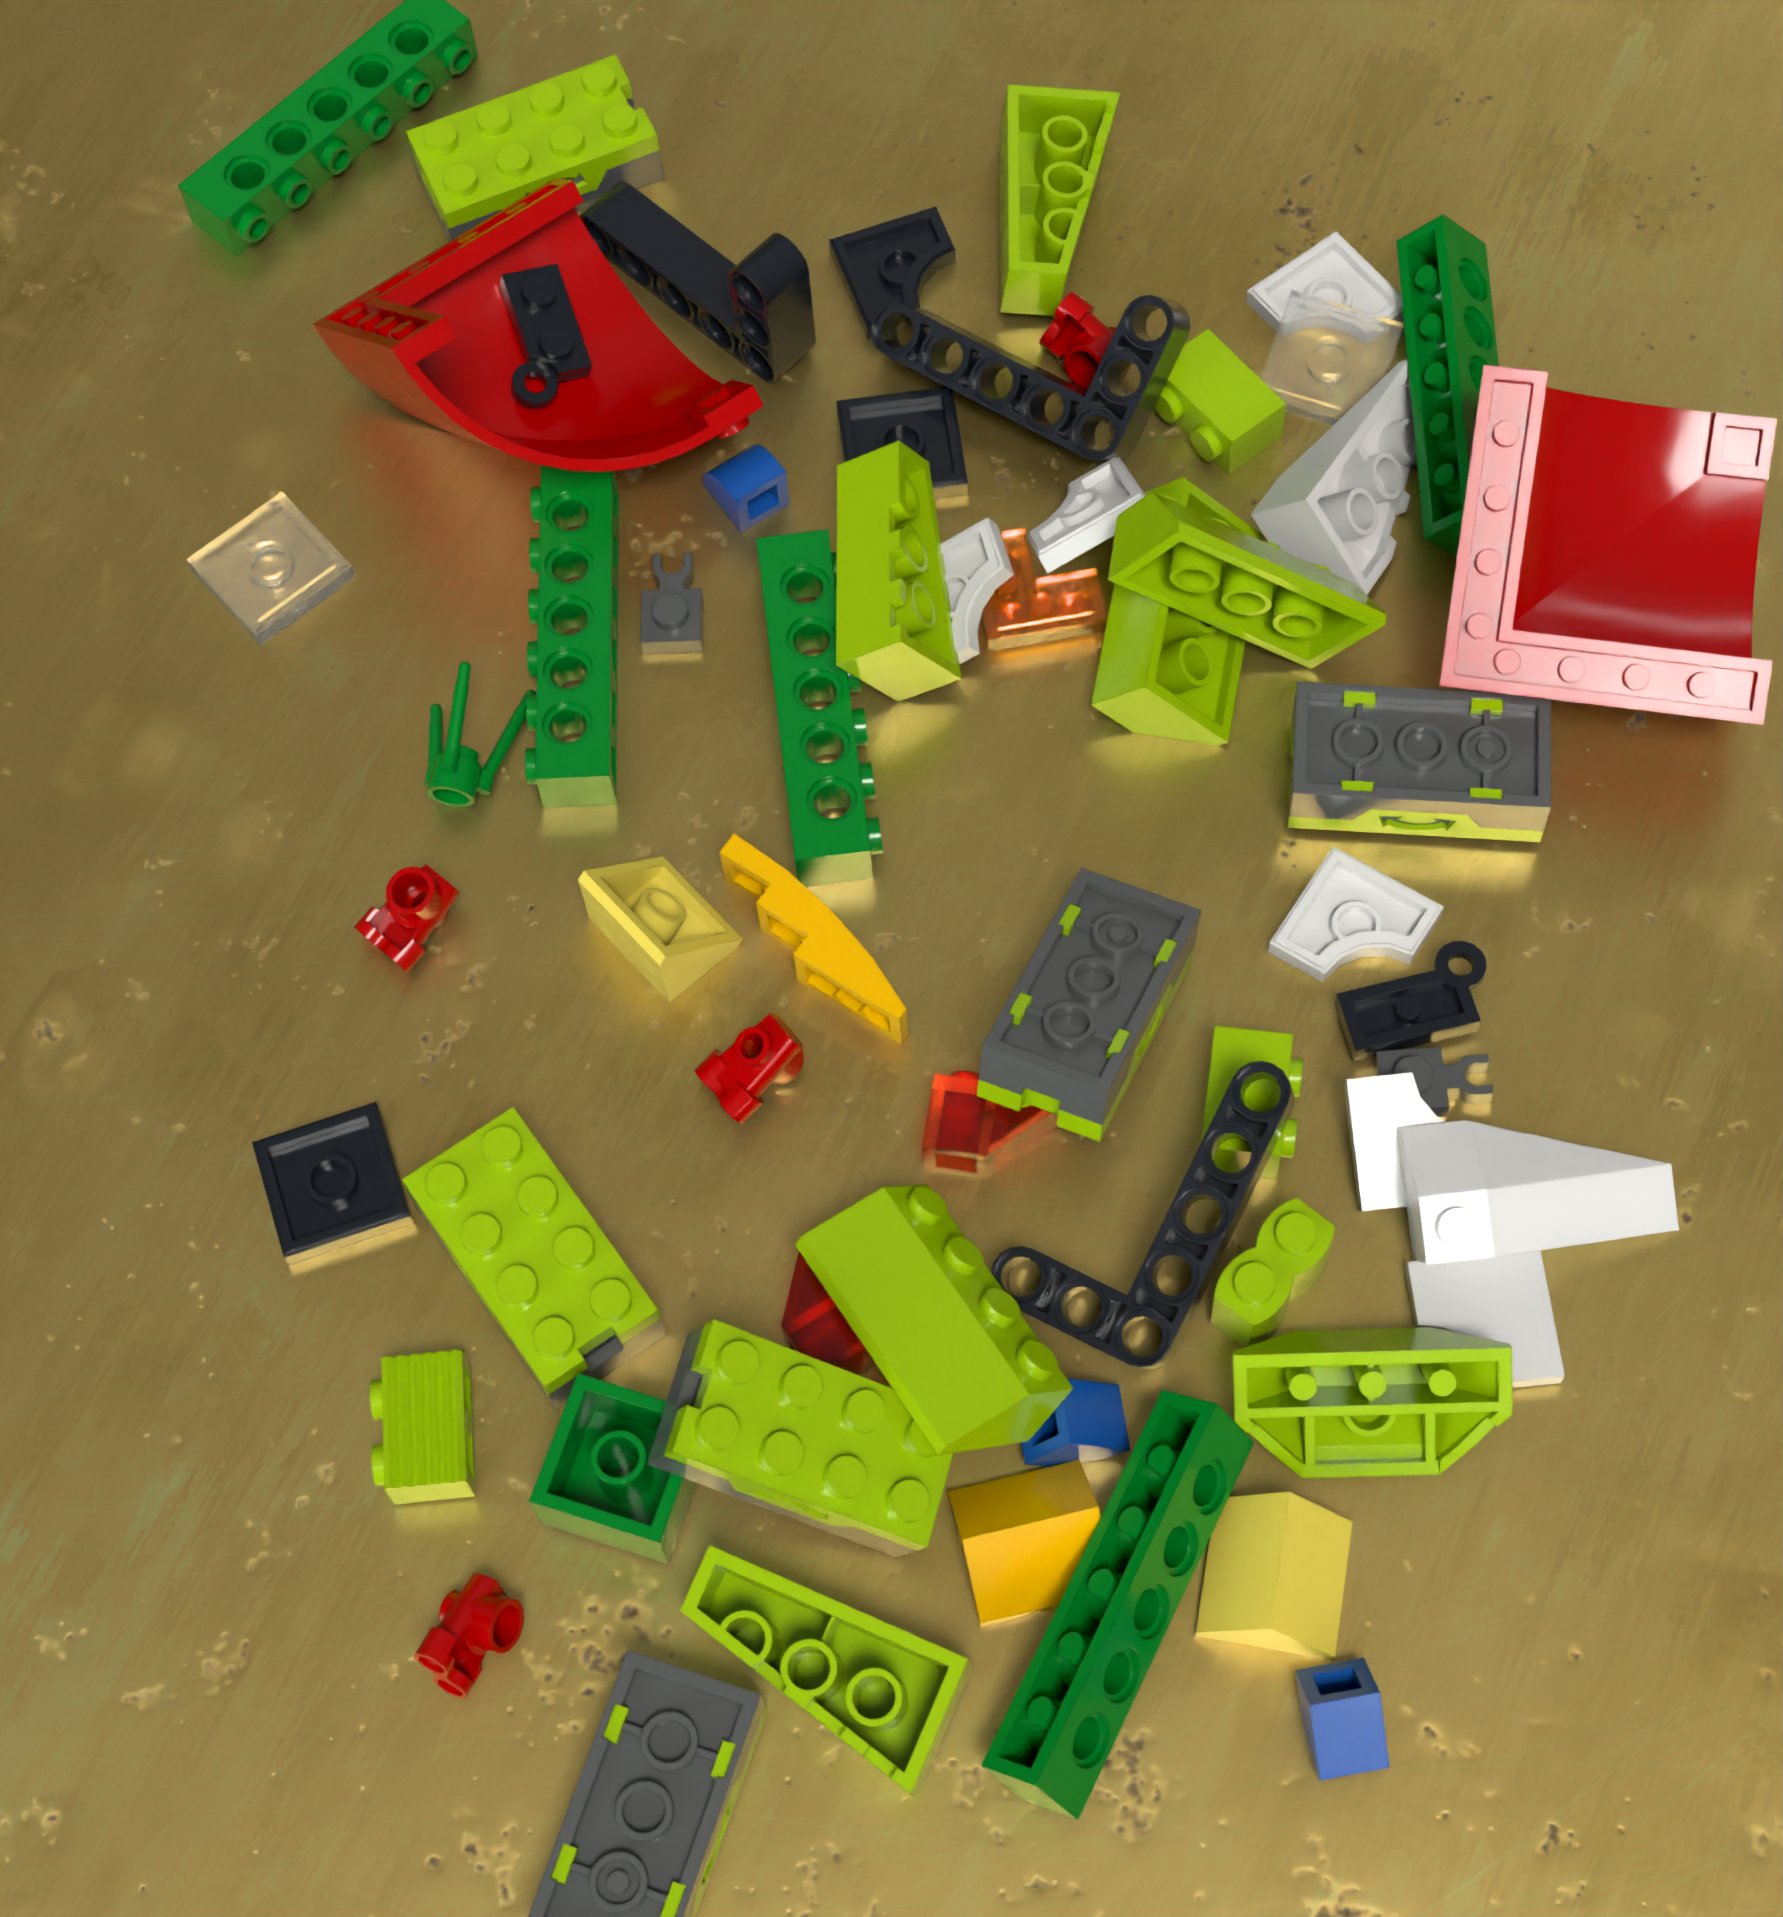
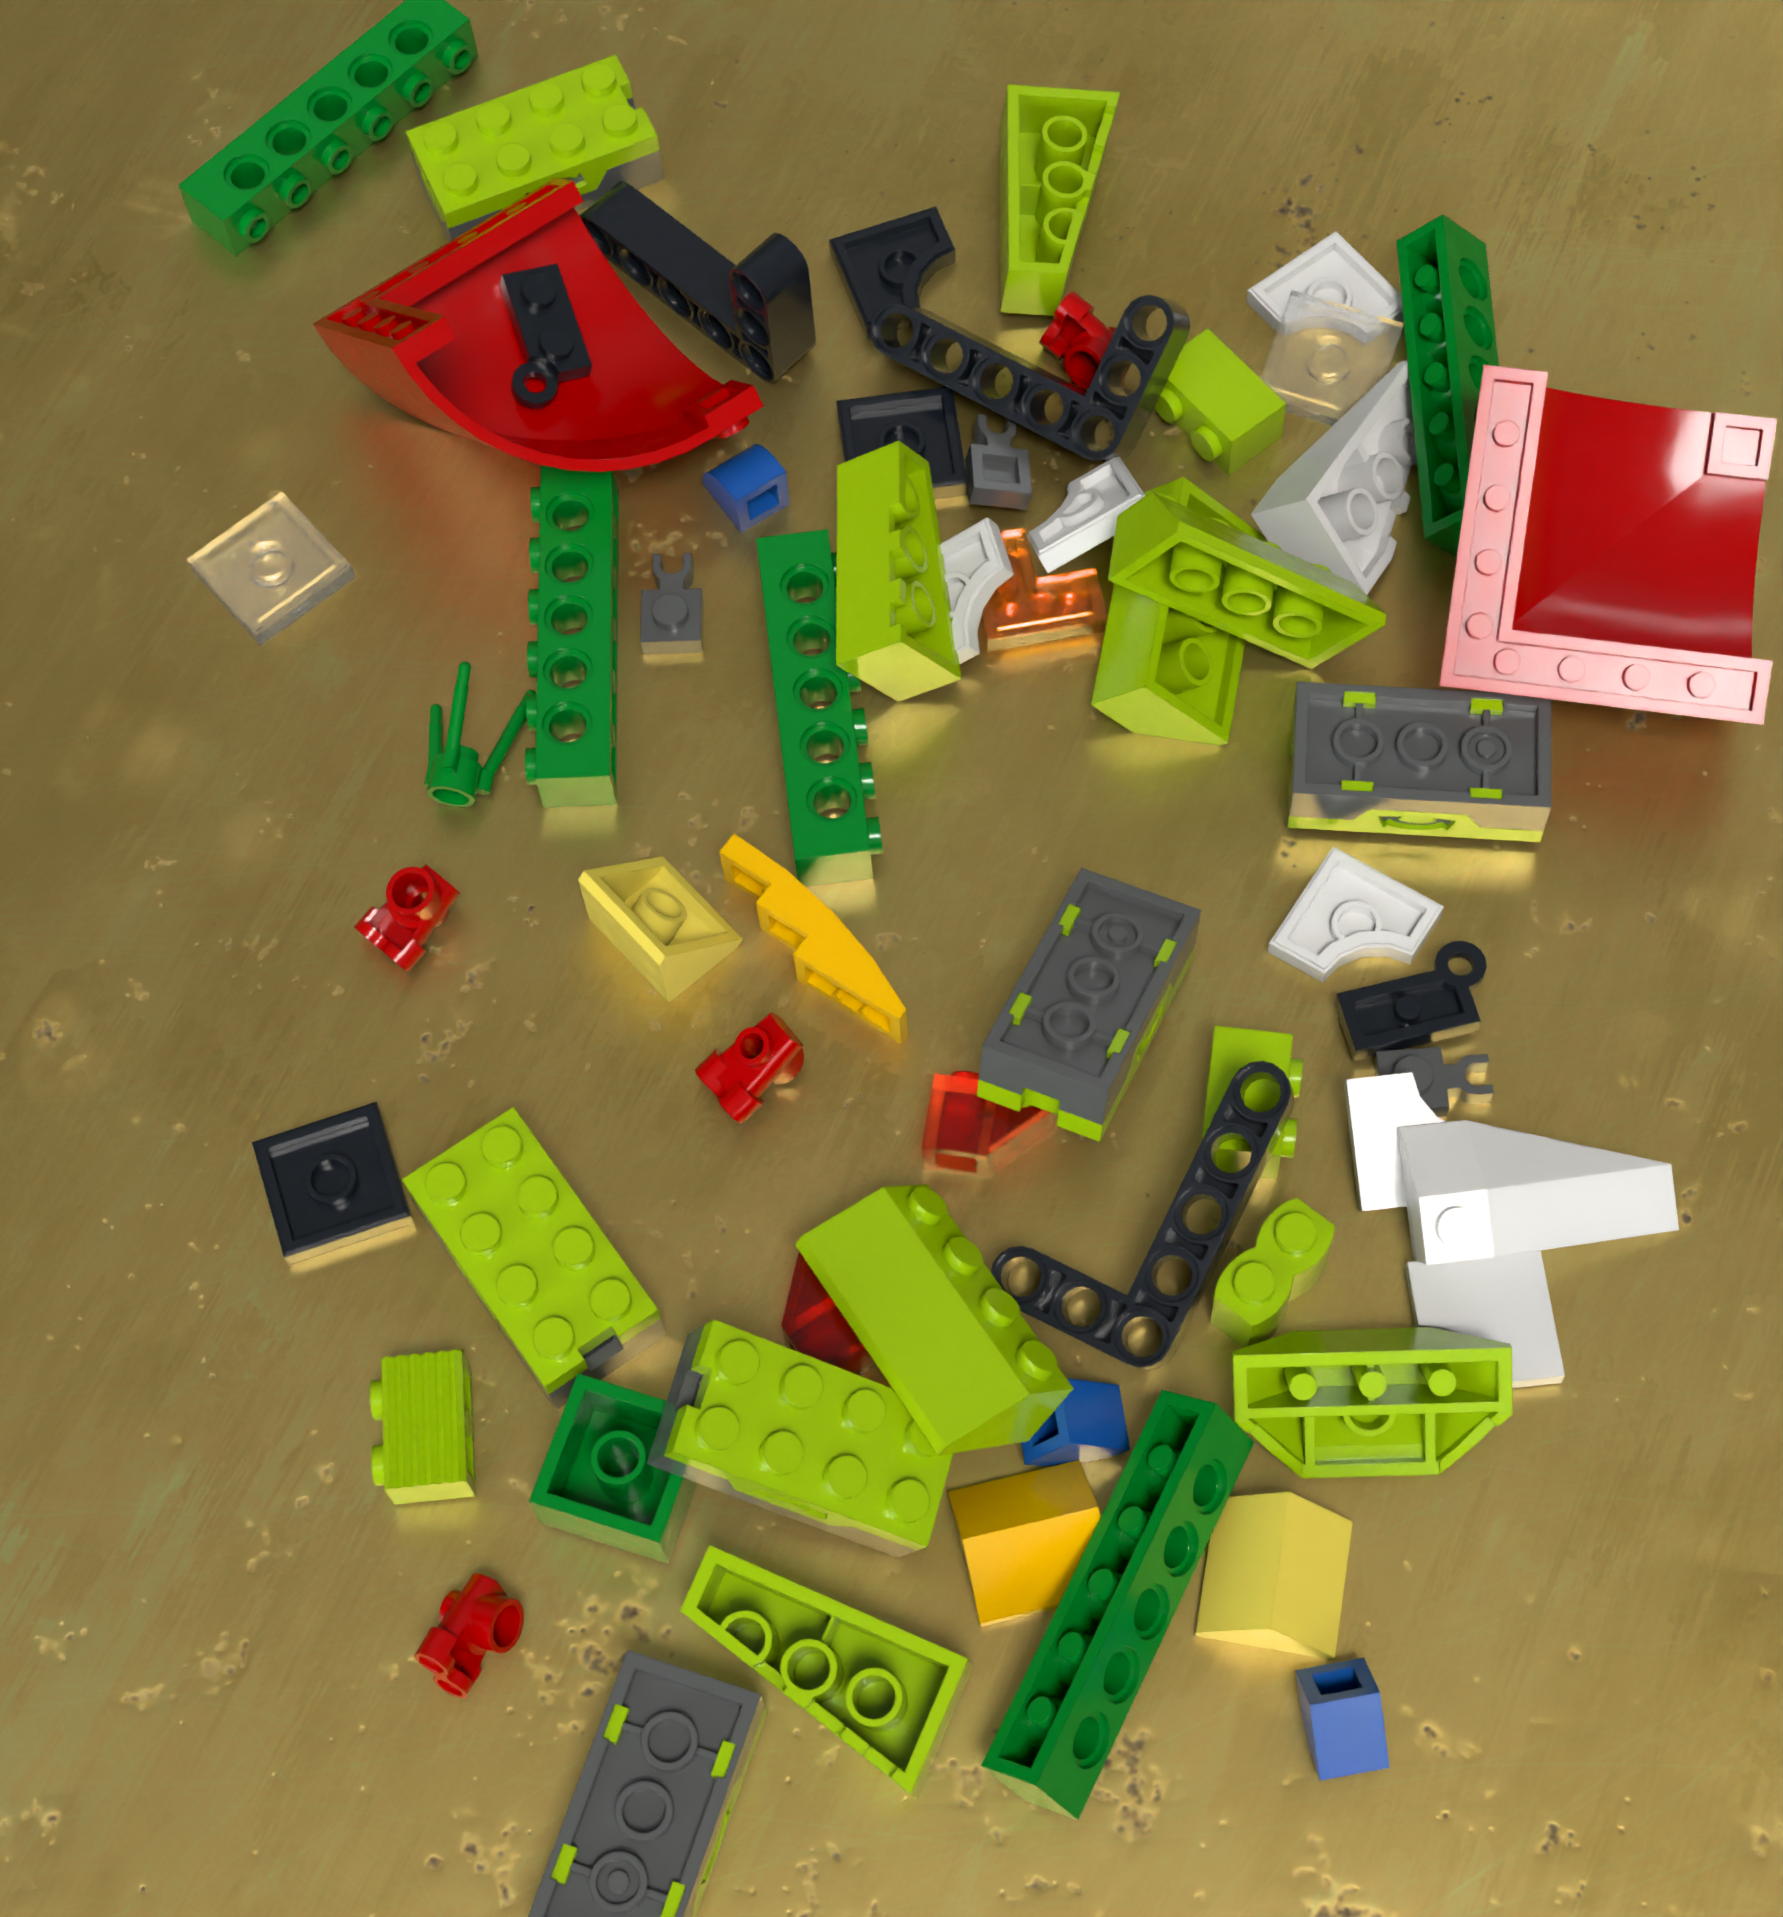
none -> dark grey plate [965,414,1032,510]

